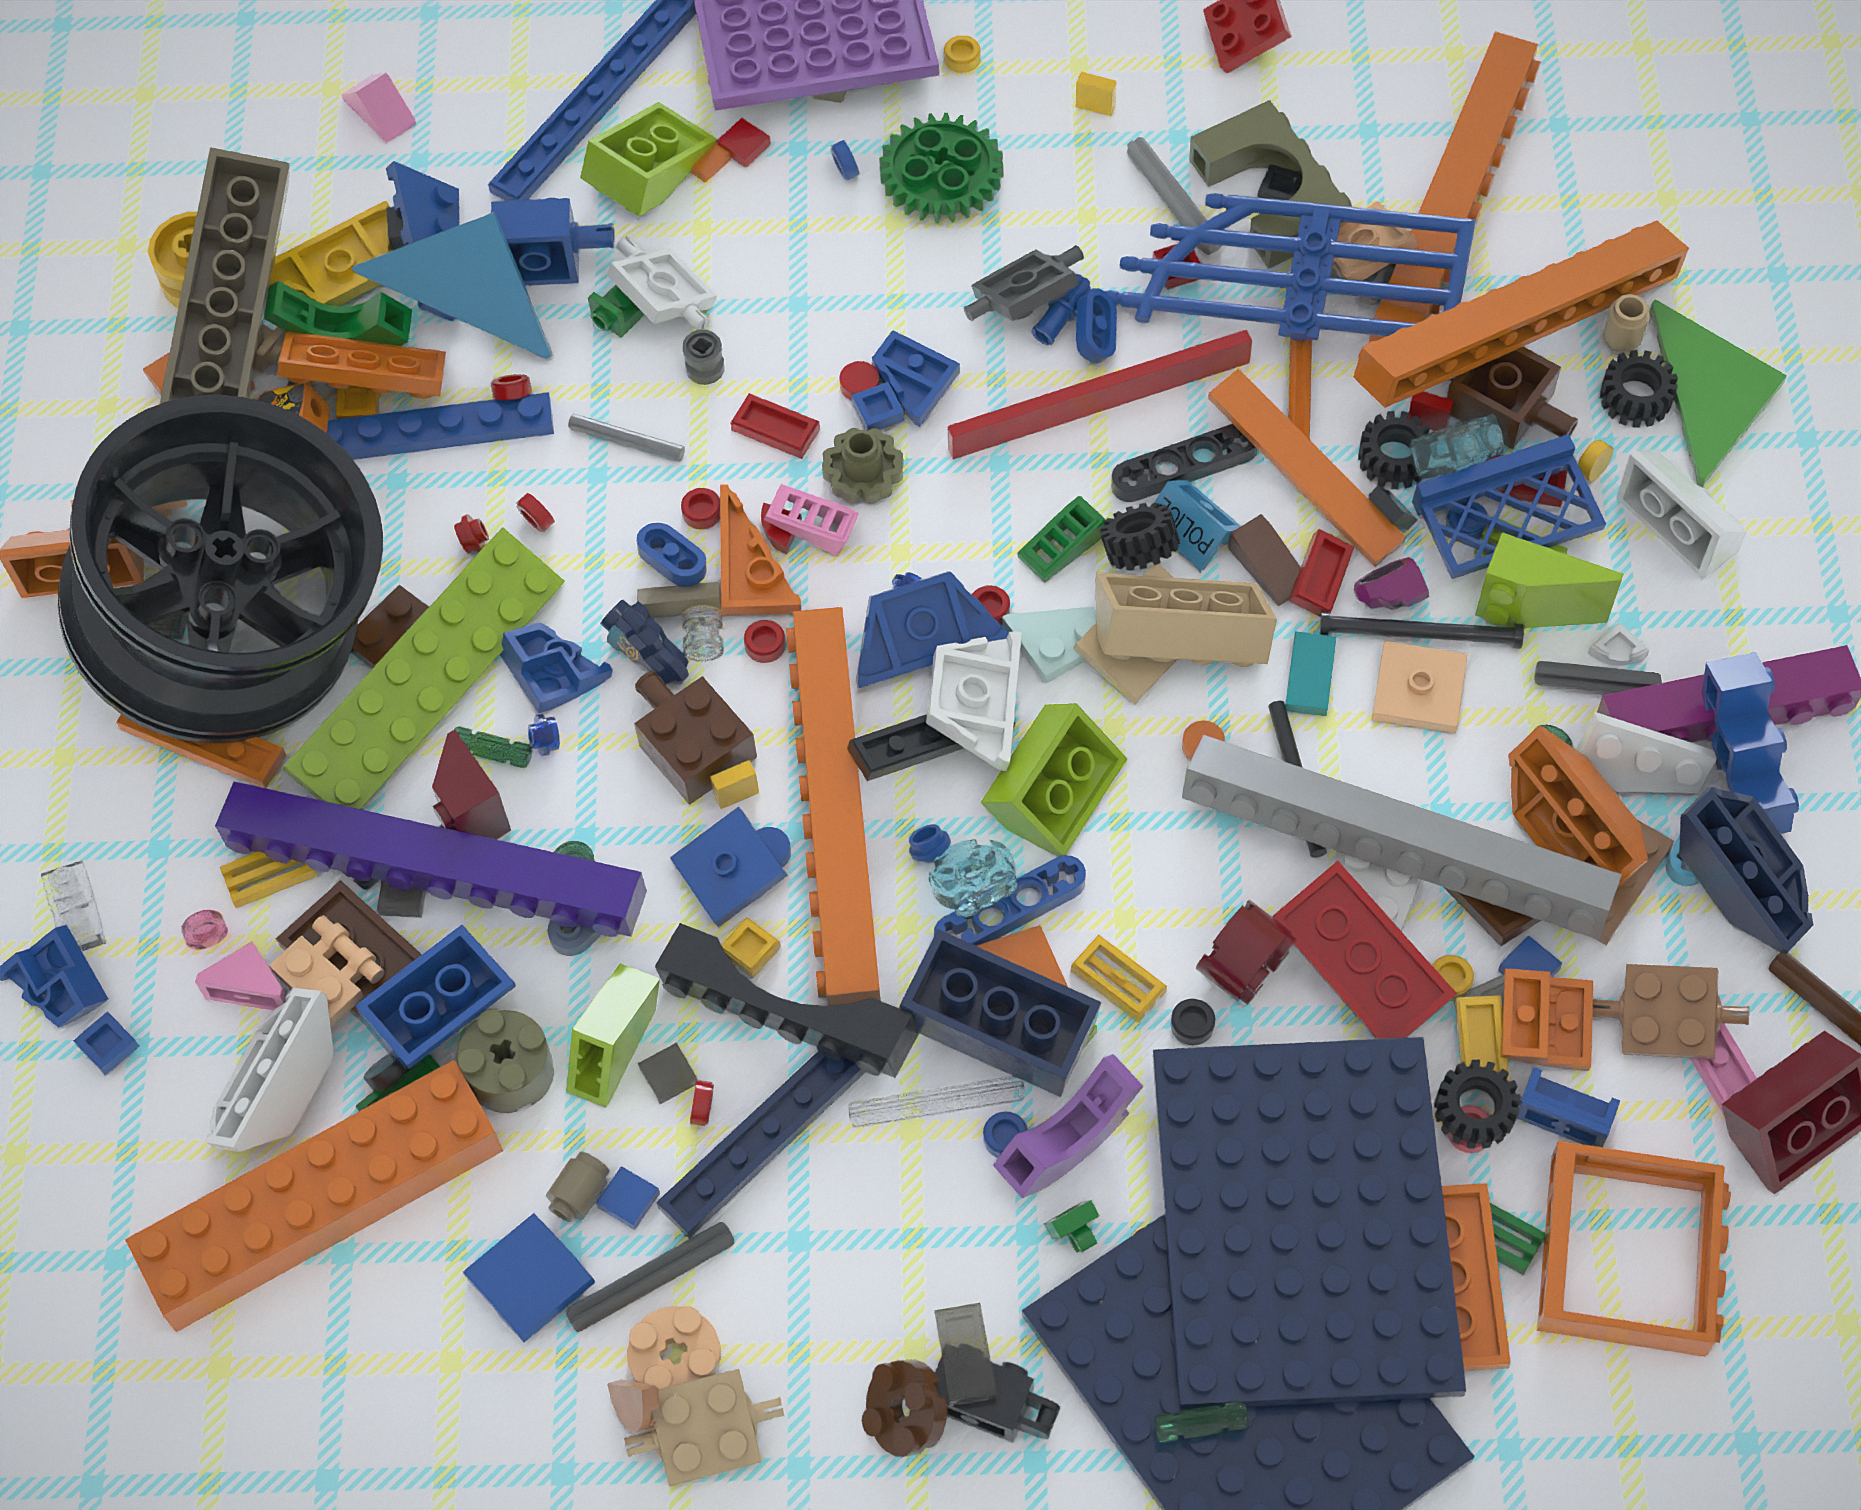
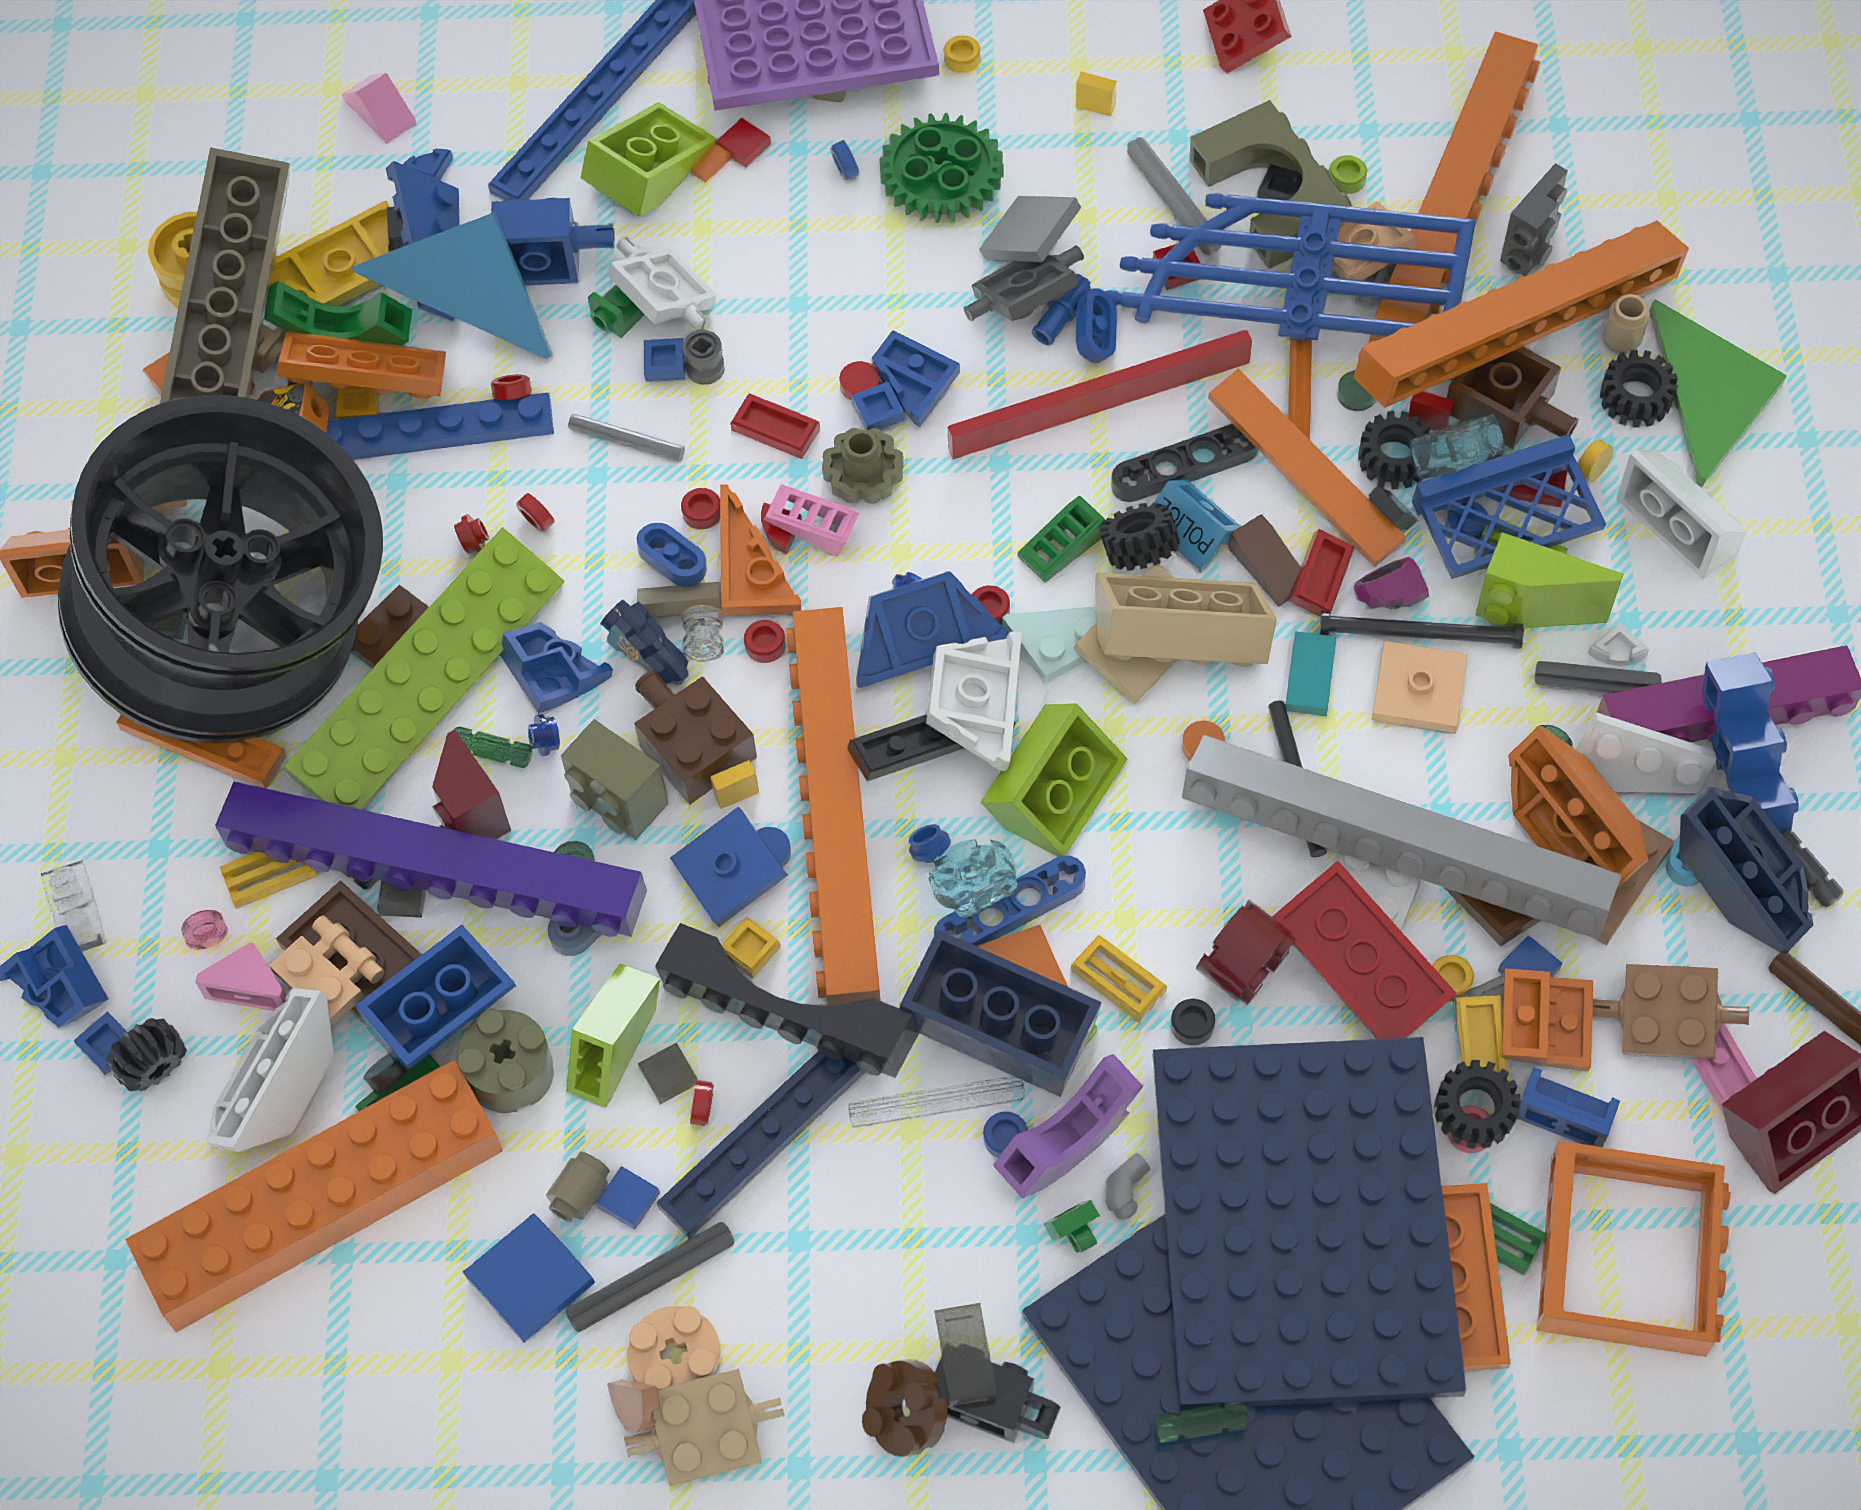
none -> black gear [106,1018,187,1092]
none -> blue tile [403,148,453,180]
none -> olive brick [560,719,669,840]
none -> blue plate [643,338,685,382]
none -> light grey tile [979,195,1081,262]
none -> light grey arm [1105,1153,1151,1220]
none -> lime tile [1329,155,1368,194]
none -> clear green tile [1337,370,1376,411]
none -> dark grey plate [1500,163,1568,276]
none -> dark grey axle [1781,830,1844,907]

